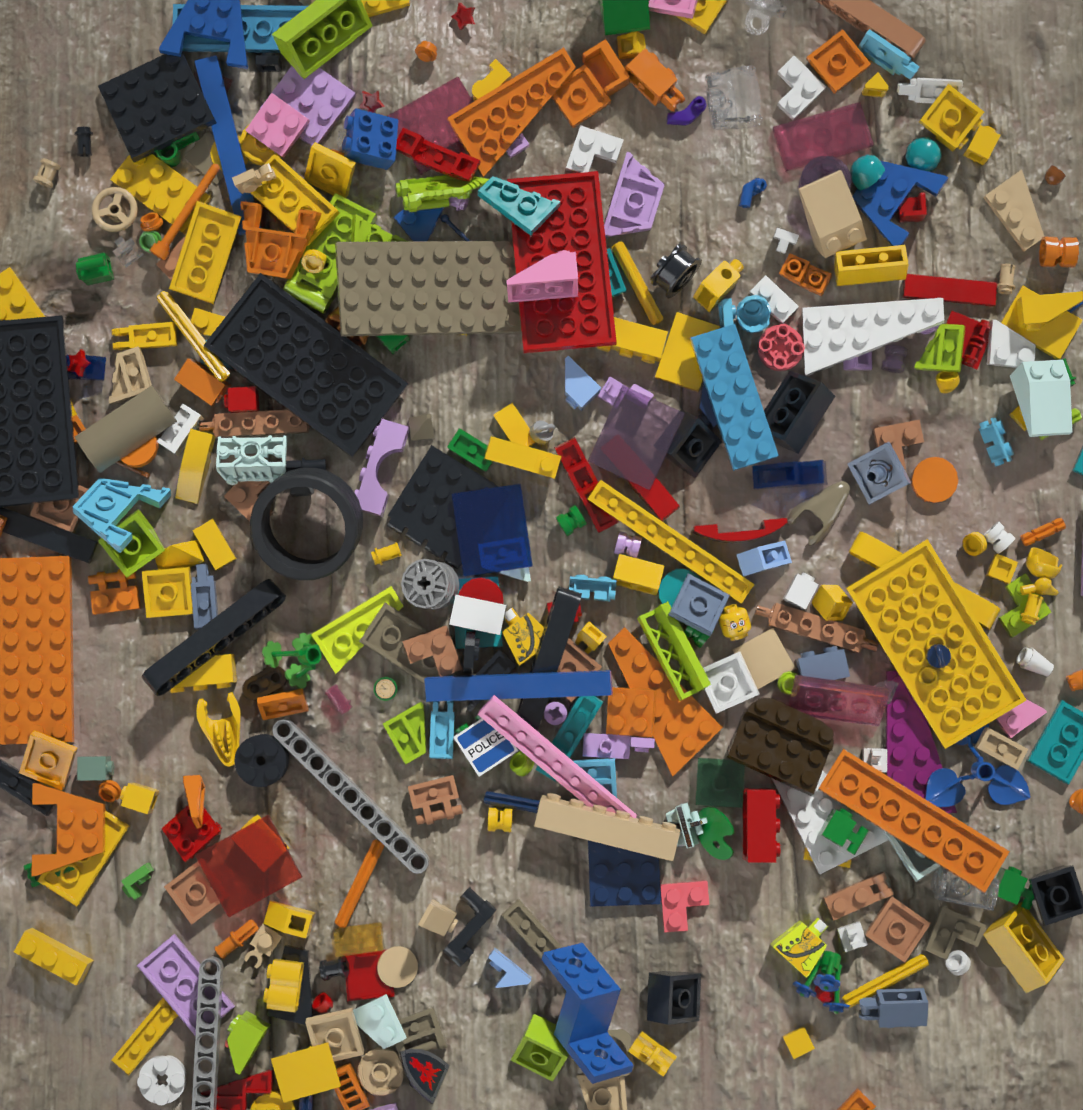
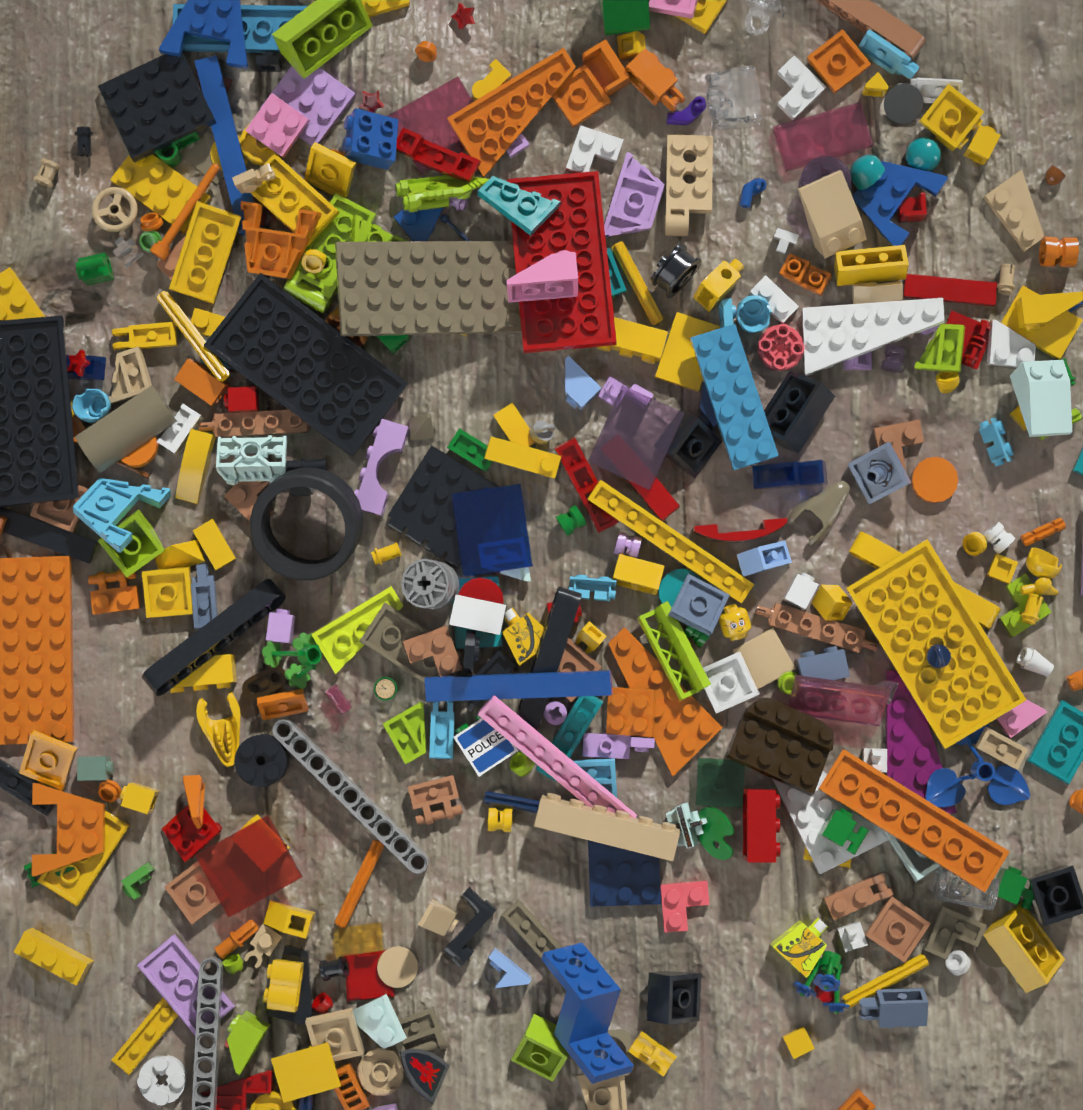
none -> medium azure hair [72,389,111,423]
none -> lime hinge [223,953,243,975]
none -> lavender brick [266,609,296,644]
none -> tan hinge [664,134,713,236]
none -> tan slope [852,281,903,304]
none -> dark grey piece [884,84,924,124]

